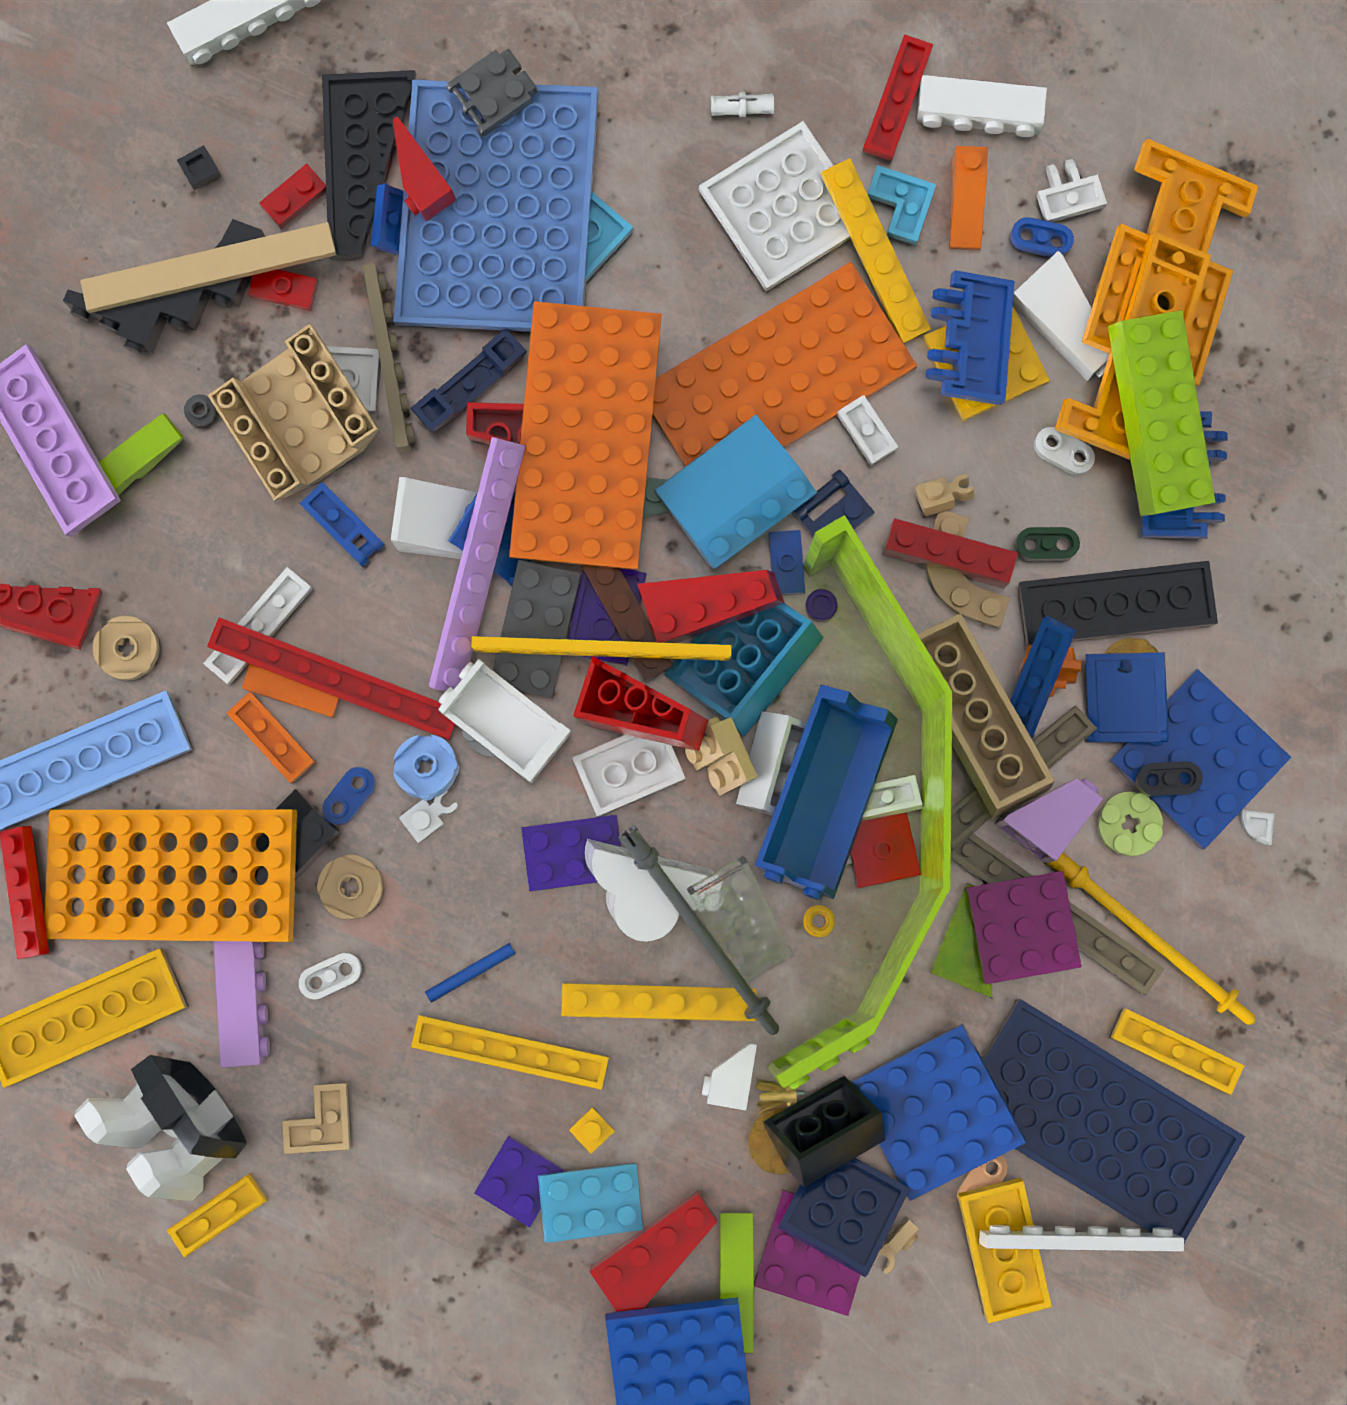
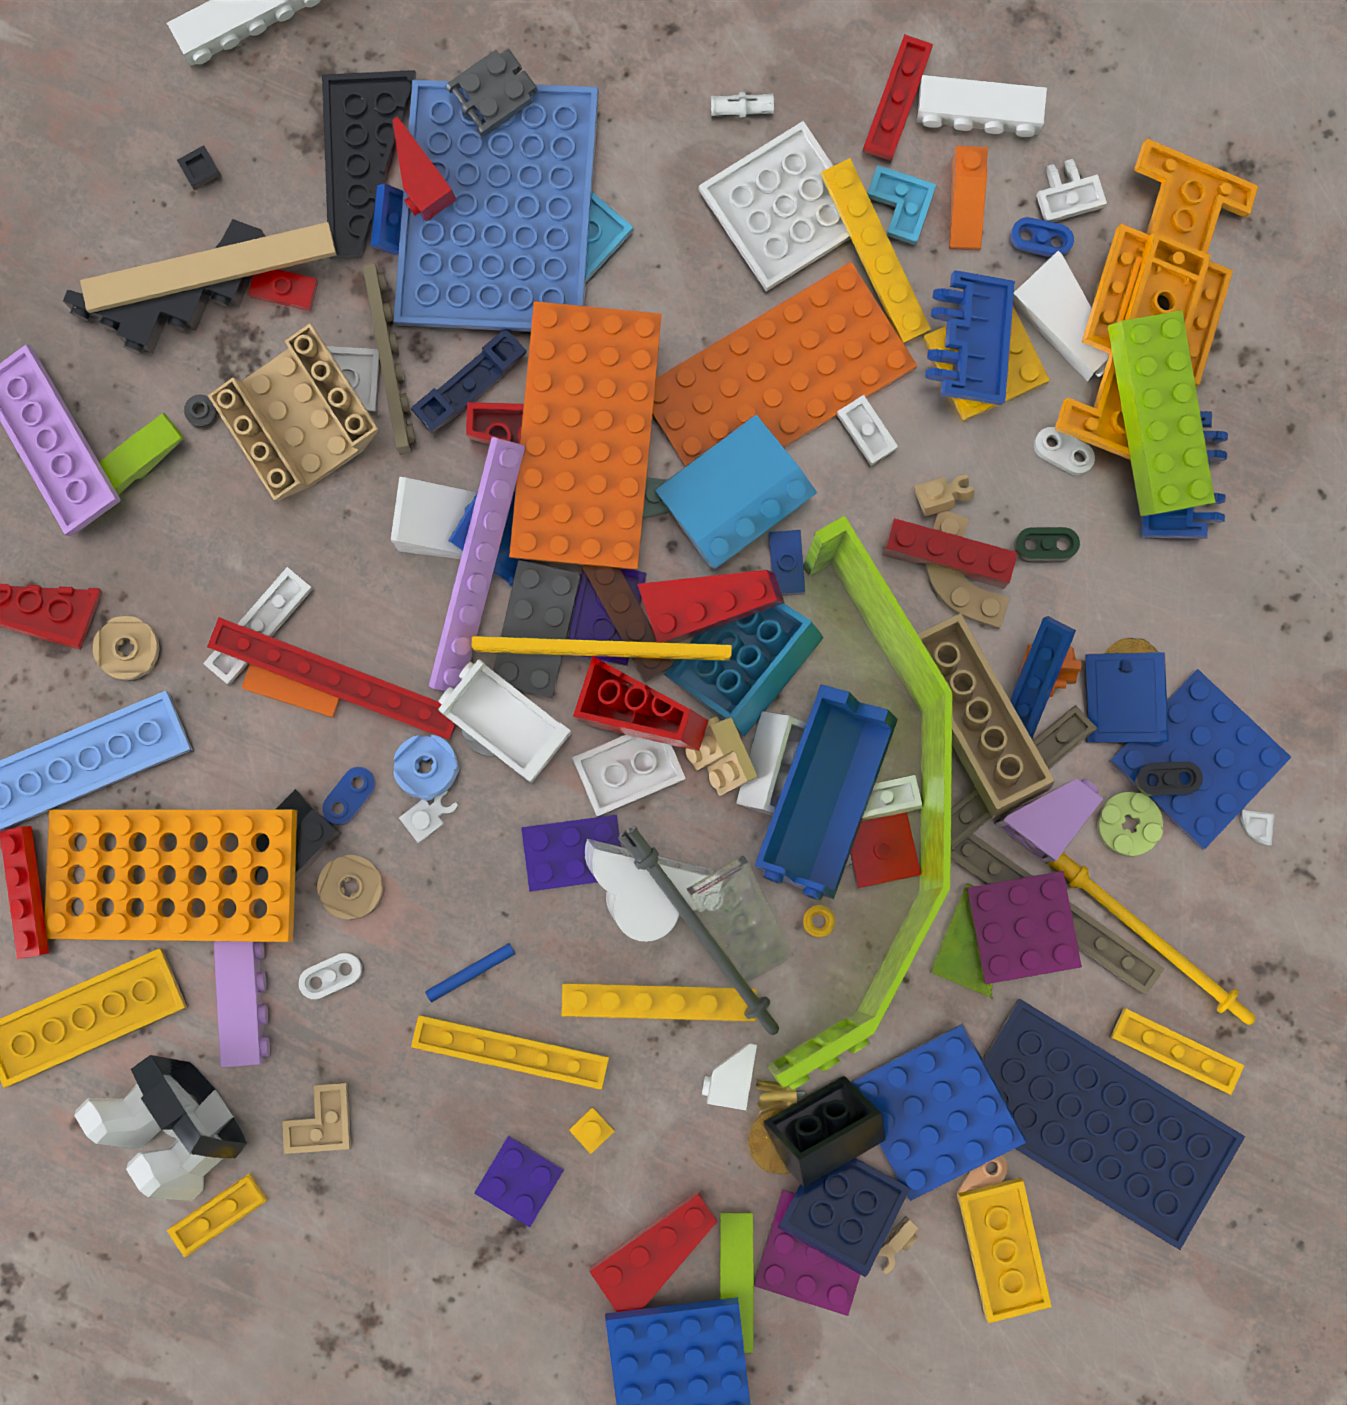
orange plate [226,691,316,784] -> none
red plate [259,163,326,229] -> none
blue plate [299,482,385,567] -> none
medium azure plate [538,1163,643,1243] -> none
dark blue plate [792,469,875,538] -> none
dark purple tile [805,589,838,622] -> none
white plate [979,1225,1184,1251] -> none
black plate [1018,561,1218,646] -> none

